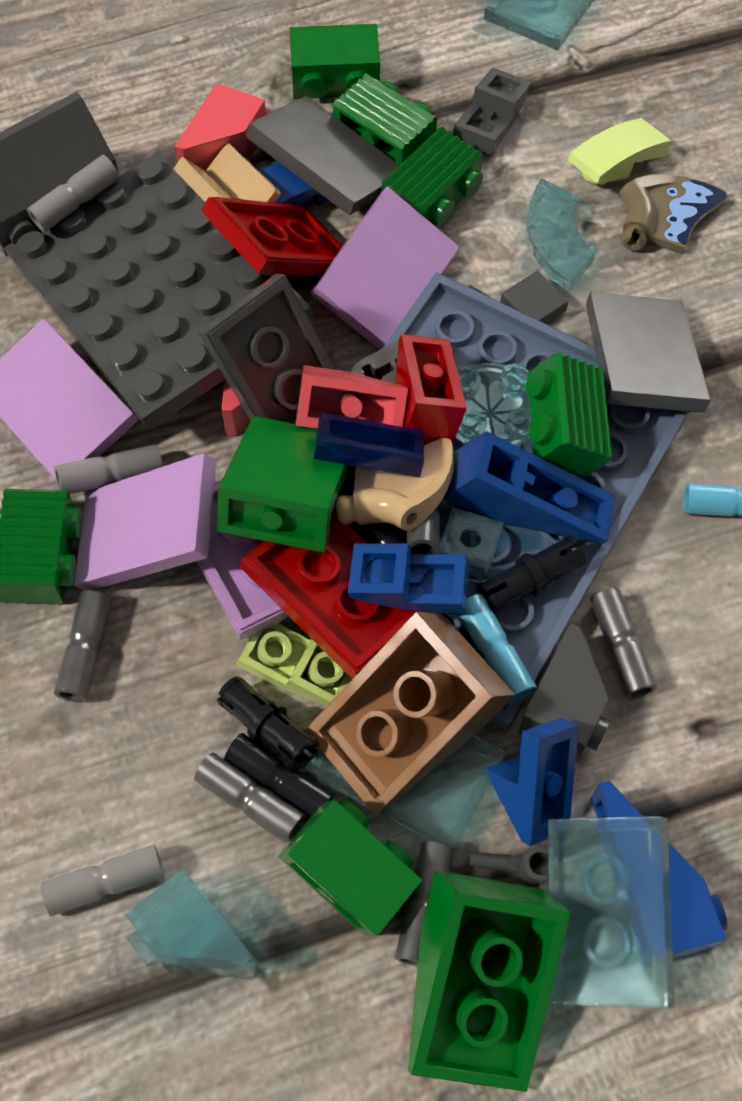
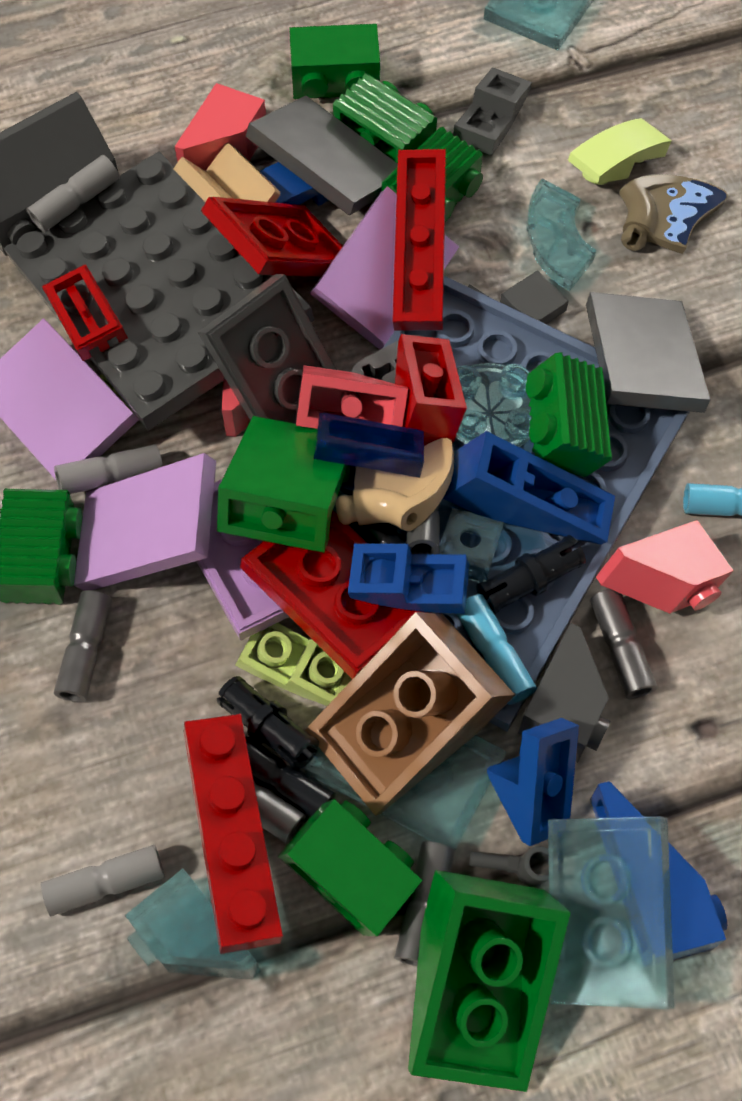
none -> red tile [42,264,128,361]
none -> red plate [183,714,283,954]
none -> red plate [393,149,446,331]
none -> coral slope [596,520,734,614]

